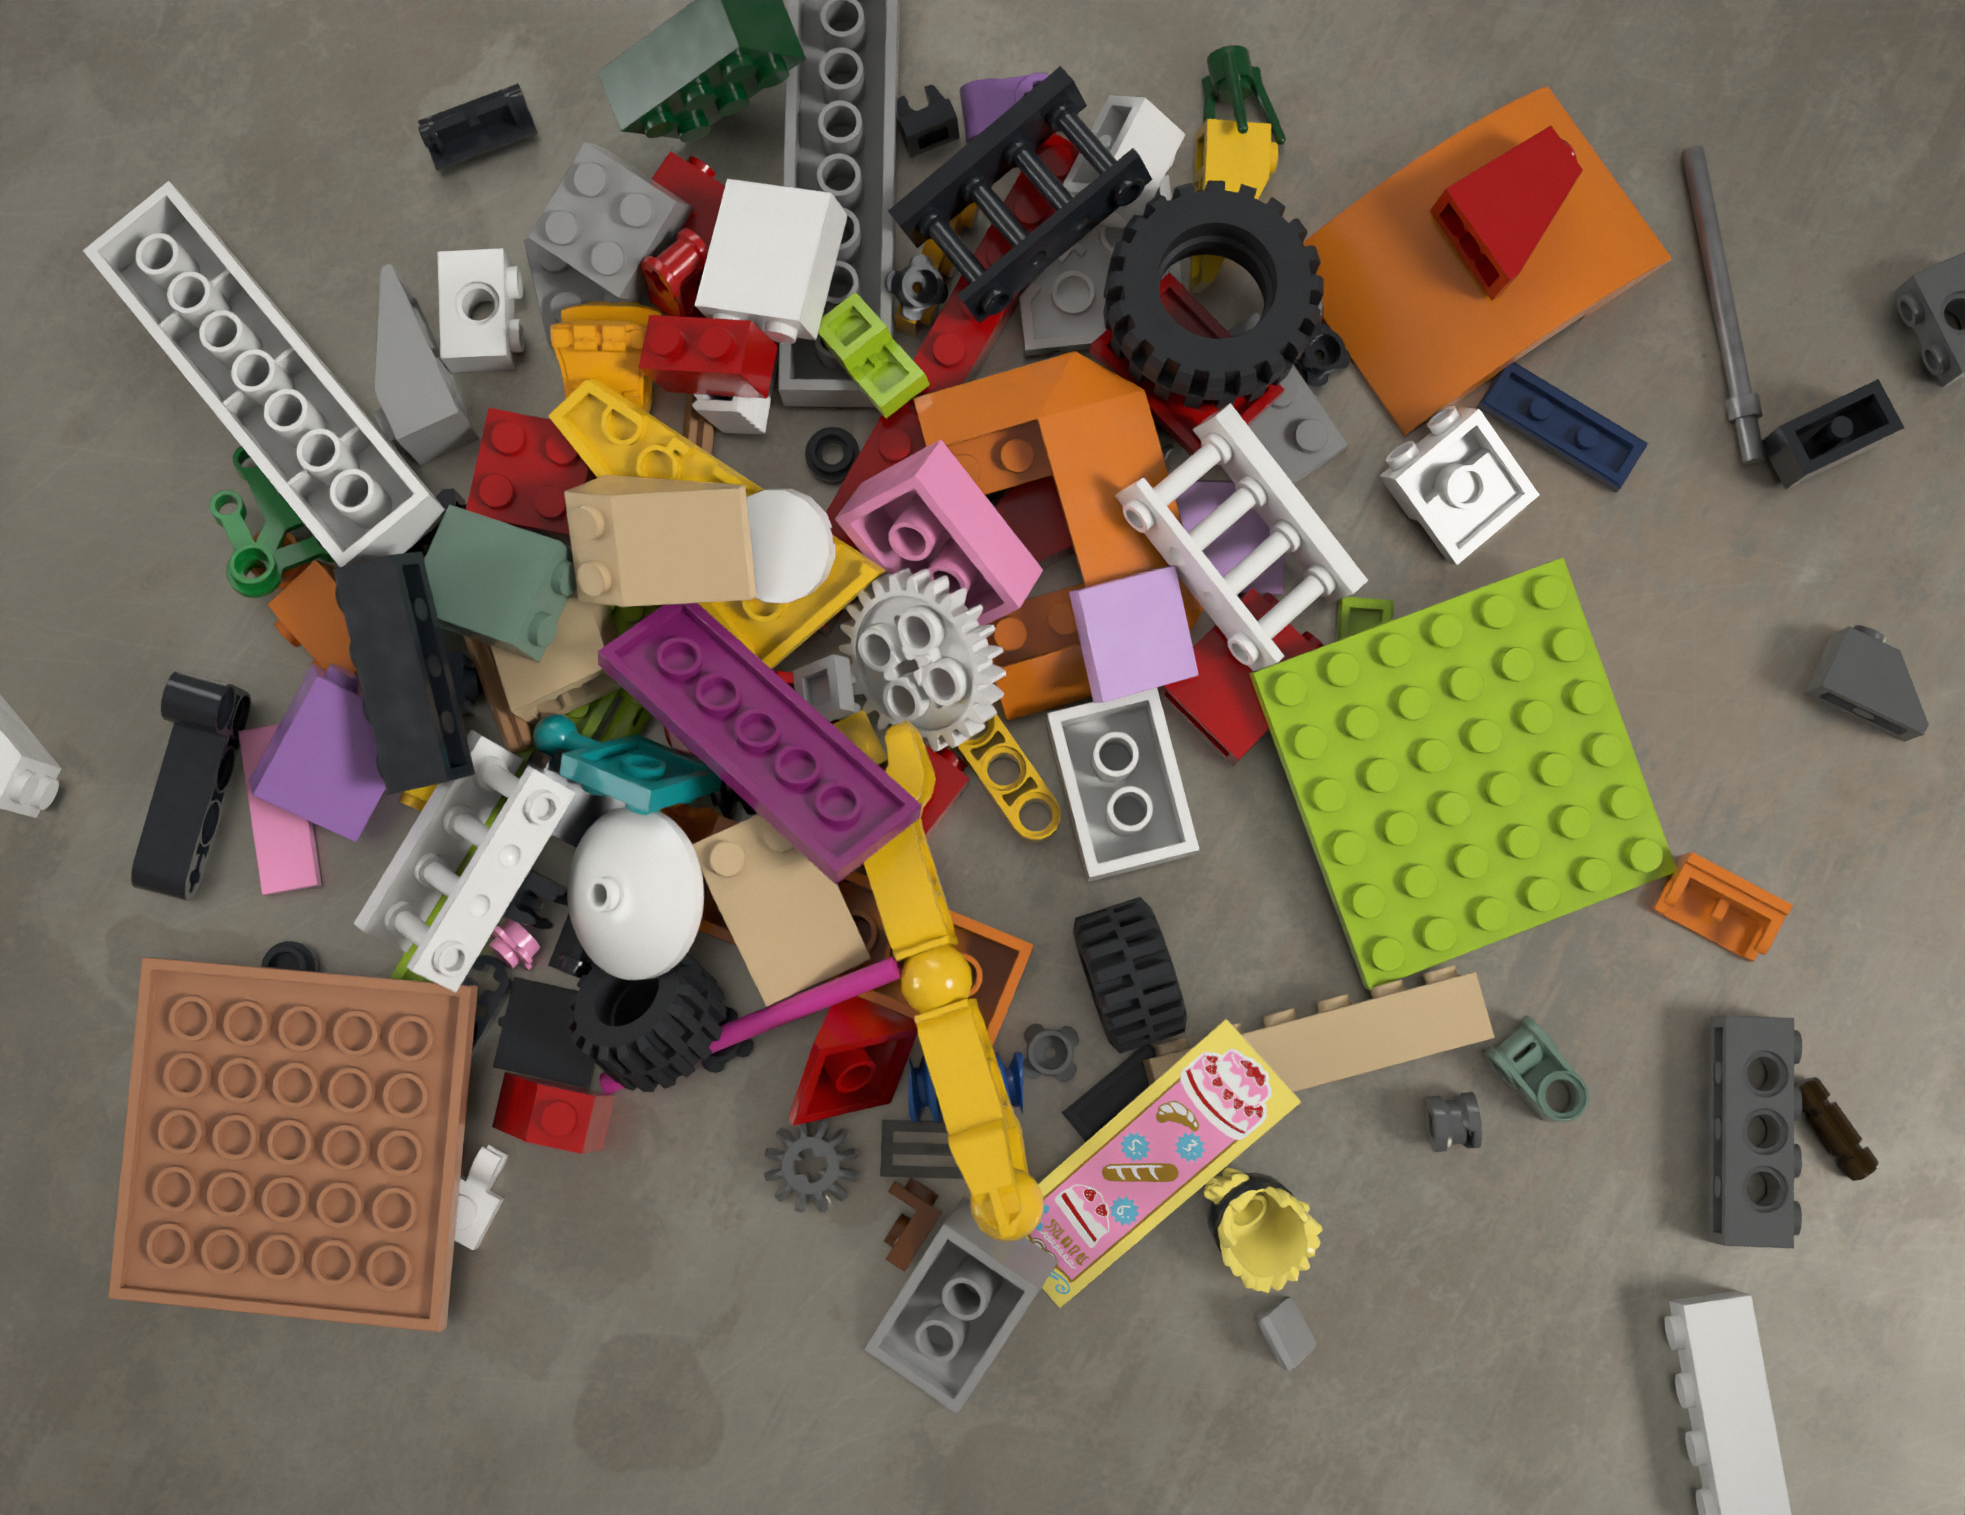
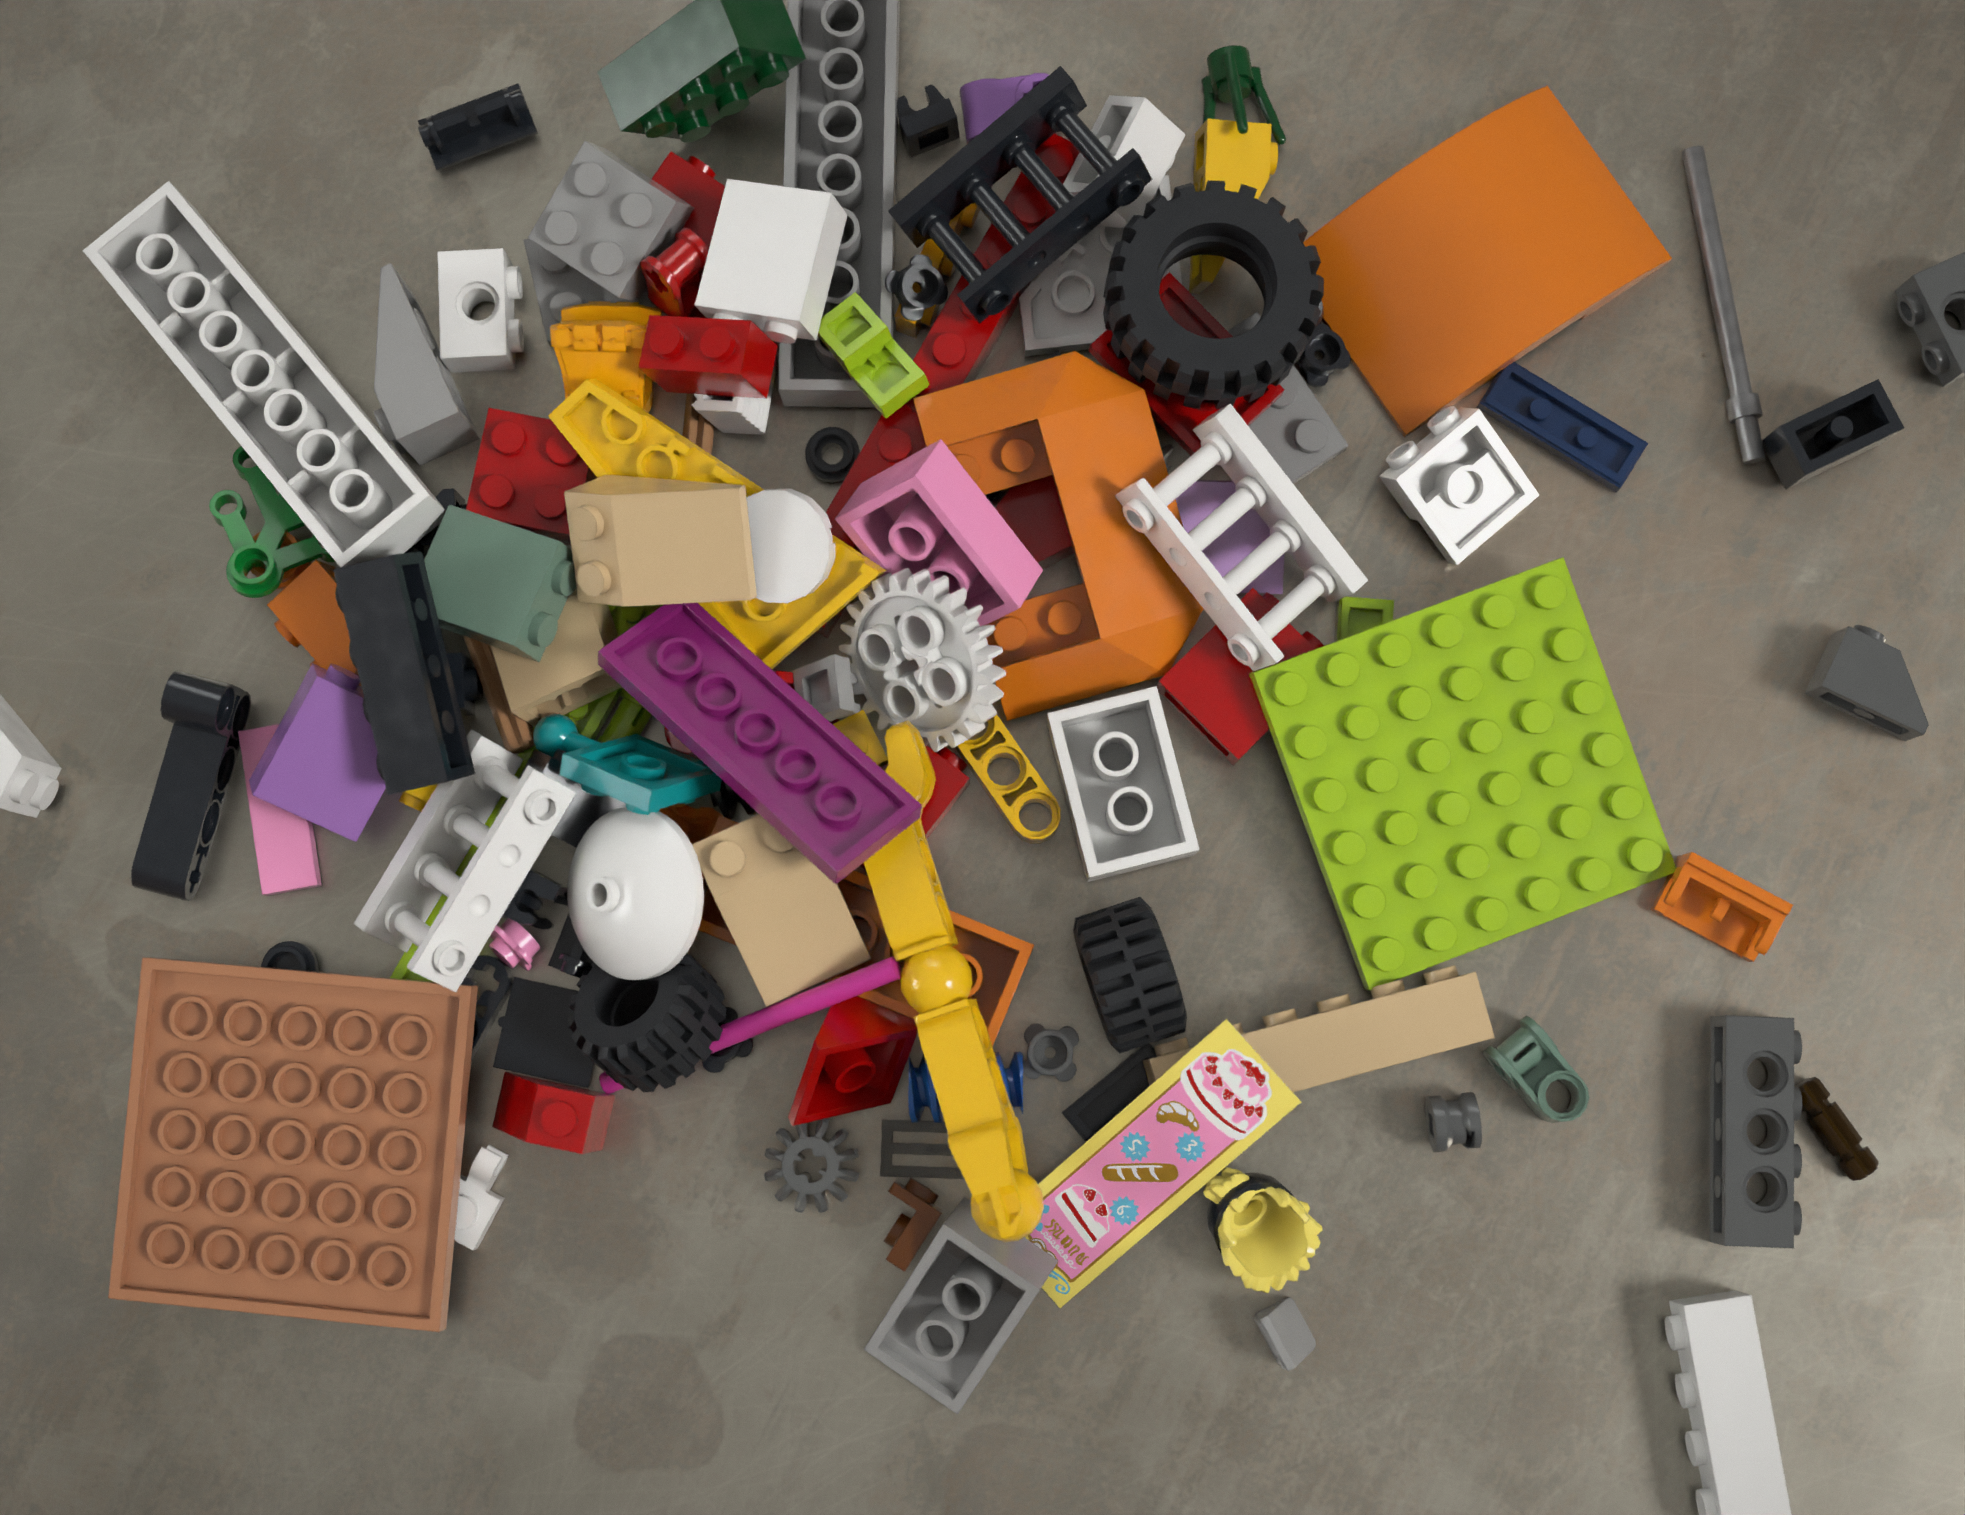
lavender tile [1069,565,1199,703] -> none
red slope [1430,125,1583,301] -> none

